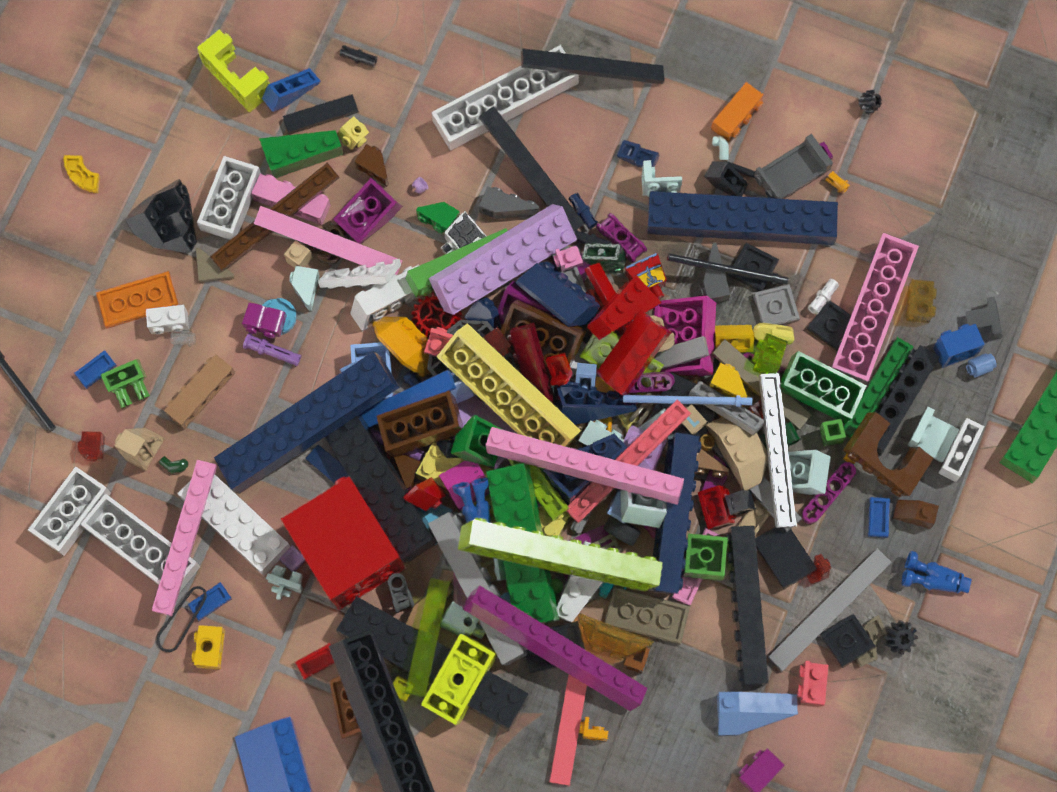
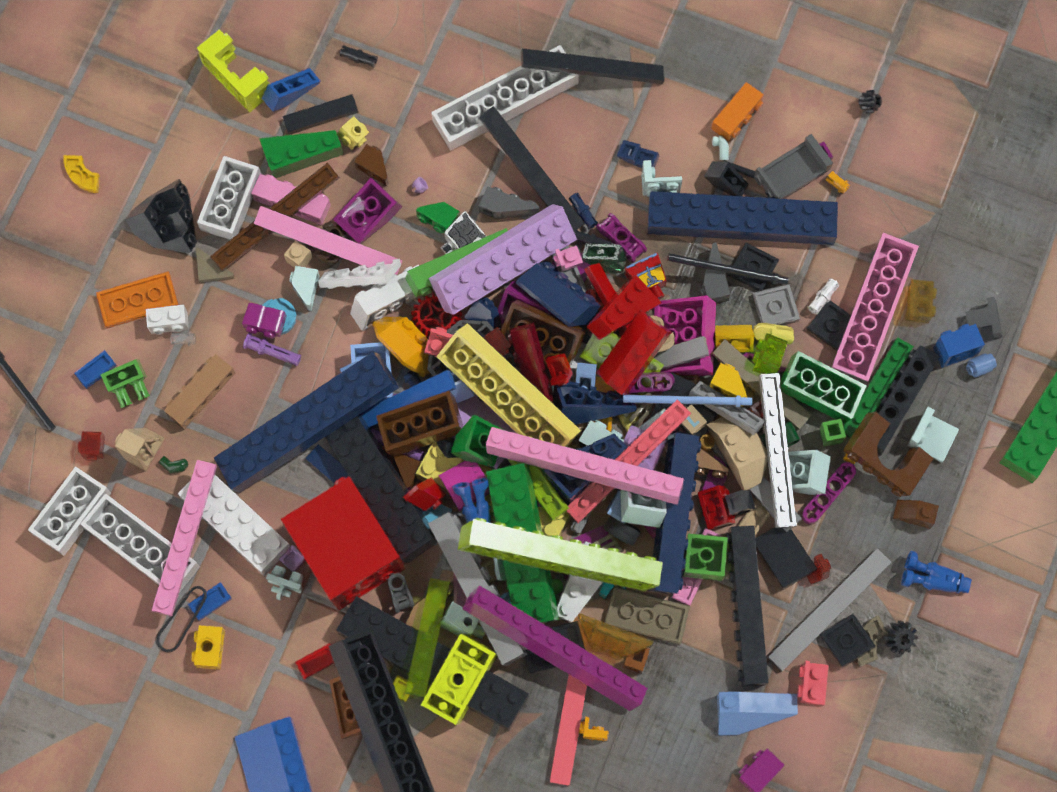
blue tile [868,497,890,538] -> none
white brick [938,418,984,482] -> none

